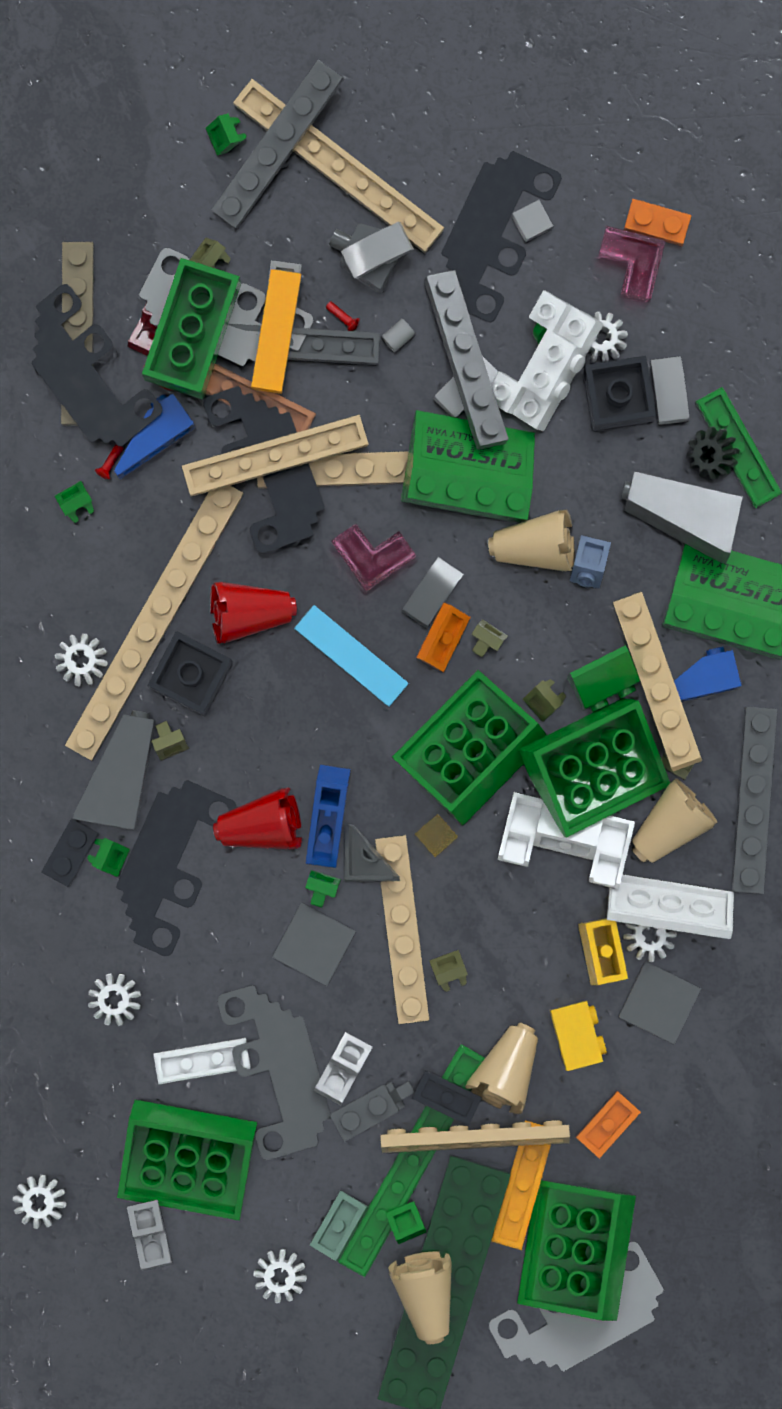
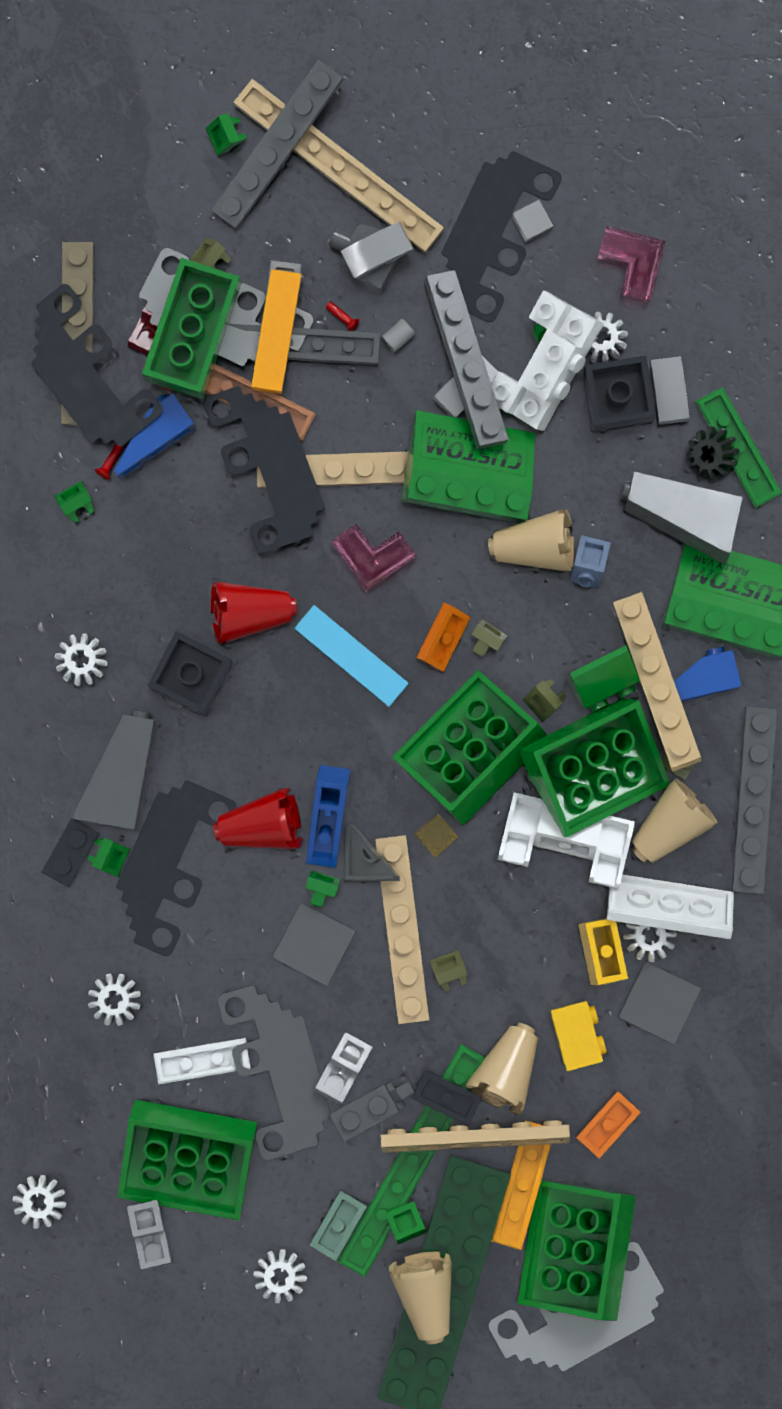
tan plate [65,486,244,761] -> none
olive tile [151,721,189,760] -> none
tan plate [182,415,368,497] -> none
dark grey slope [401,557,464,629] -> none
orange plate [624,199,691,246] -> none

